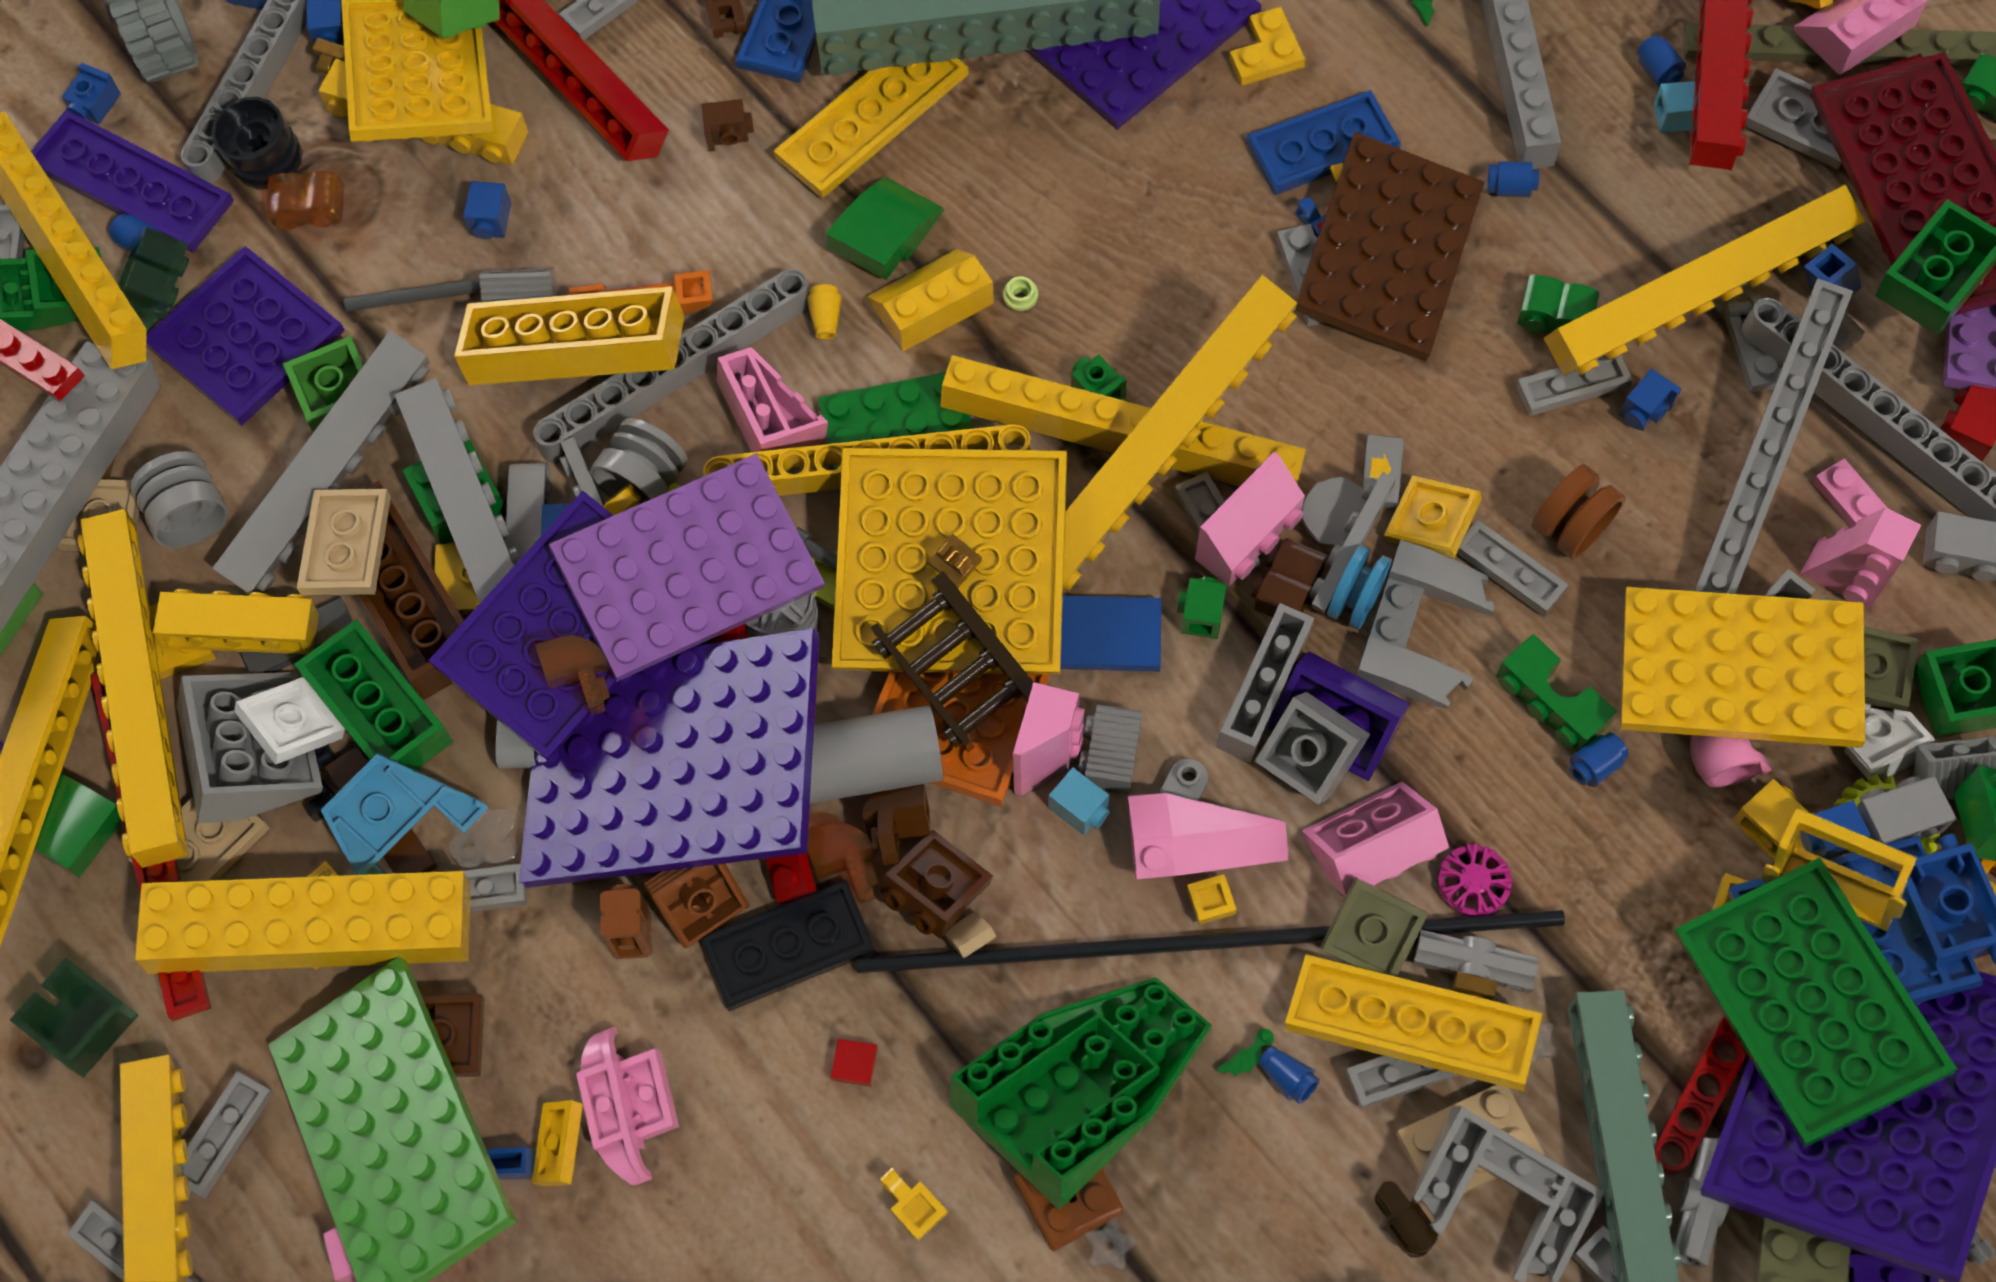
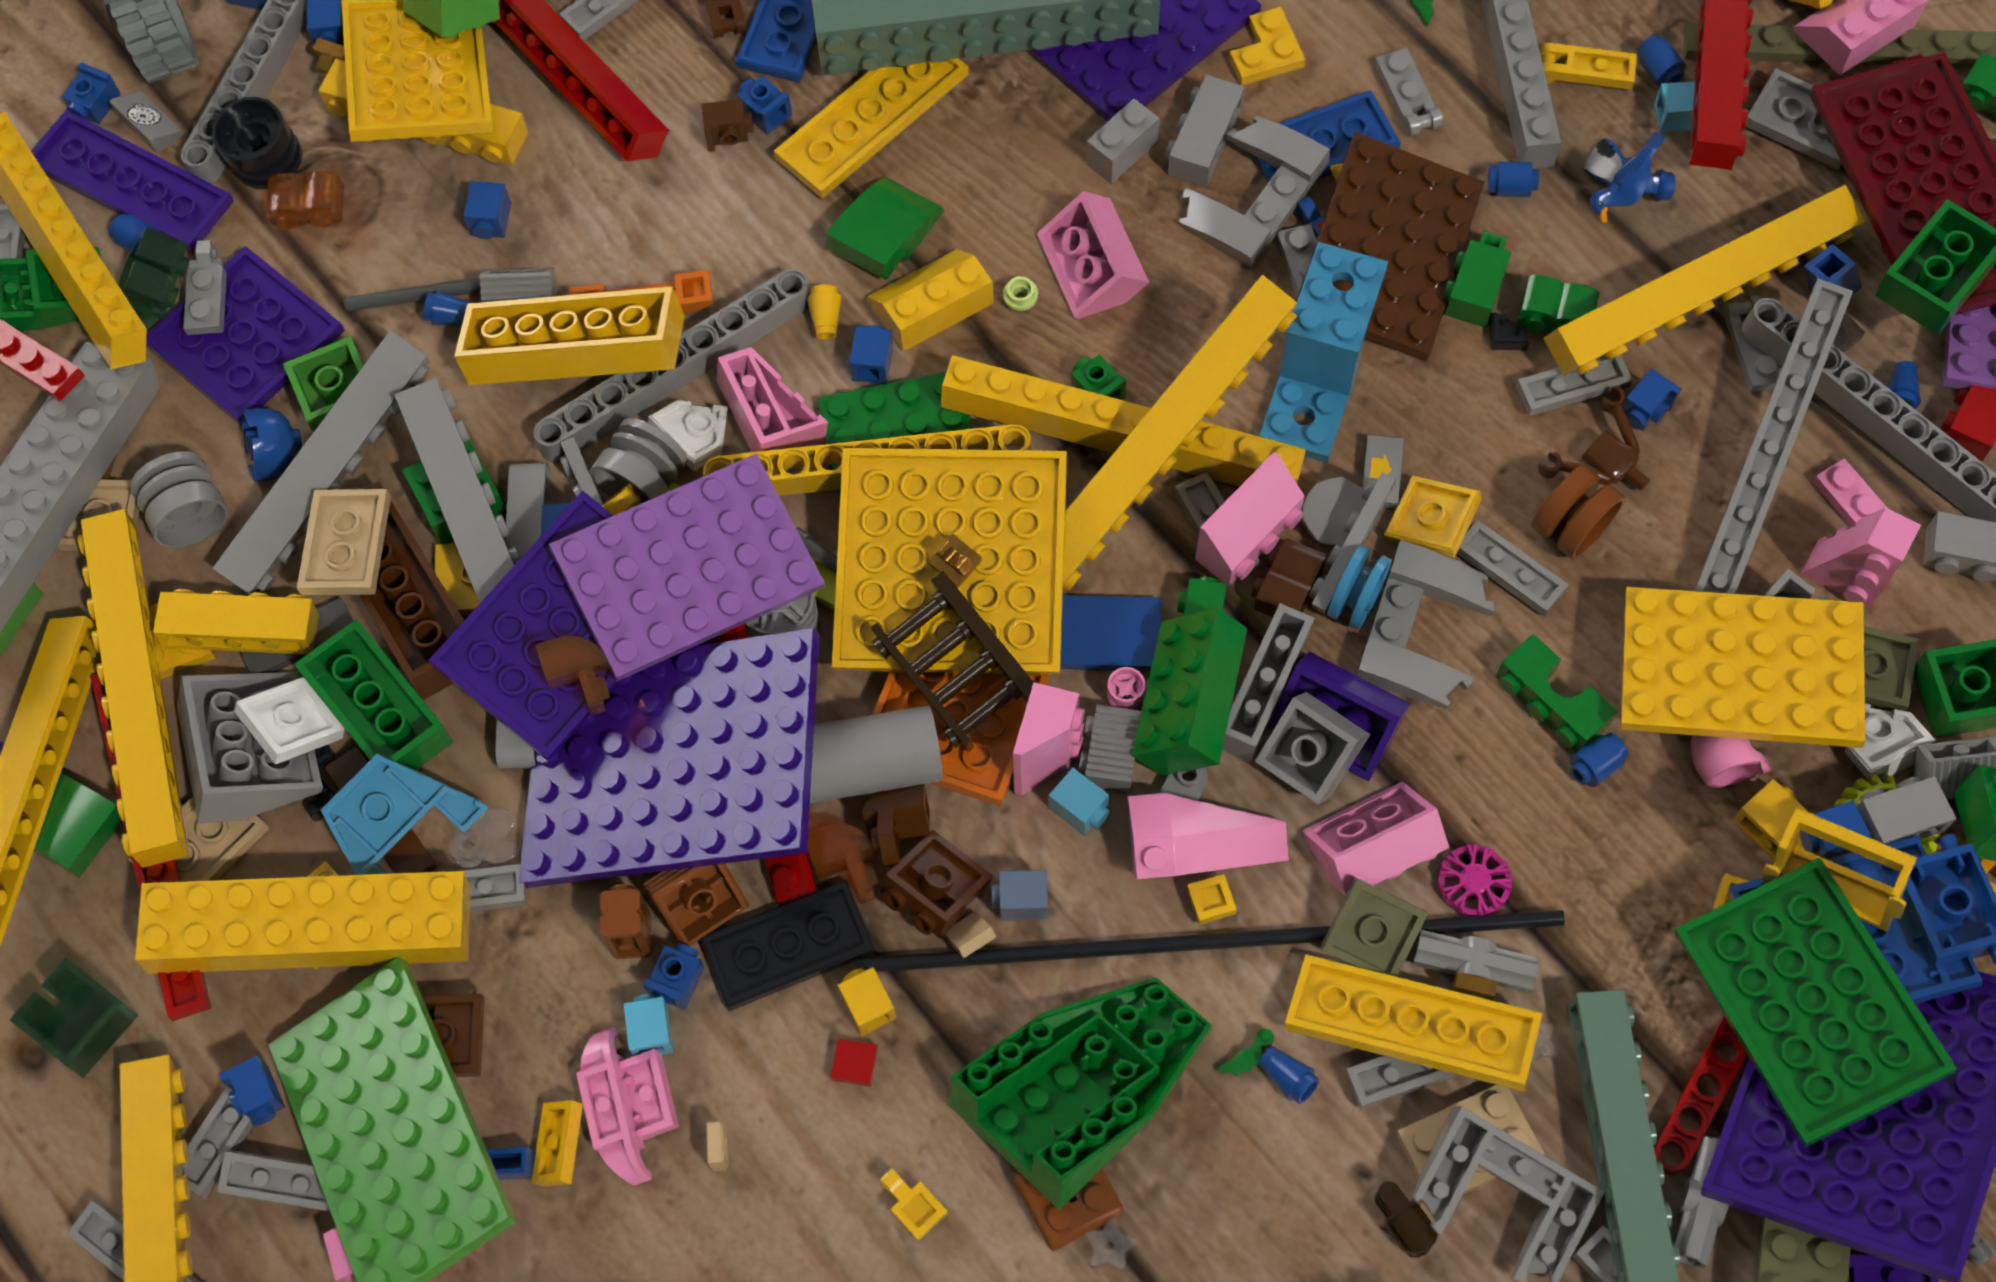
none -> light grey slope [109,91,184,154]
none -> light grey hinge [183,240,227,335]
none -> light grey plate [217,1150,330,1211]
none -> blue brick [219,1056,285,1126]
none -> blue cylinder [242,408,302,482]
none -> blue cone [423,291,471,326]
none -> medium azure brick [623,994,674,1056]
none -> blue brick [644,943,705,1010]
none -> white plate [648,400,728,472]
none -> tan tile [707,1122,729,1172]
none -> blue brick [737,75,792,135]
none -> yellow brick [838,967,897,1036]
none -> blue brick [849,325,893,384]
none -> sand blue brick [992,870,1048,921]
none -> bright pink slope [1037,191,1149,319]
none -> light grey brick [1086,99,1160,184]
none -> bright pink wheel [1107,667,1145,711]
none -> green brick [1132,607,1247,776]
none -> light grey brick [1164,75,1245,188]
none -> light grey wedge [1179,116,1330,269]
none -> dark azure bracket [1259,242,1389,463]
none -> light grey plate [1374,48,1443,136]
none -> green brick [1443,230,1512,328]
none -> black tile [1489,312,1529,350]
none -> reddish brown piece [1538,386,1651,491]
none -> yellow plate [1539,43,1637,90]
none -> blue animal [1584,132,1676,223]
none -> blue cone [1887,361,1921,410]

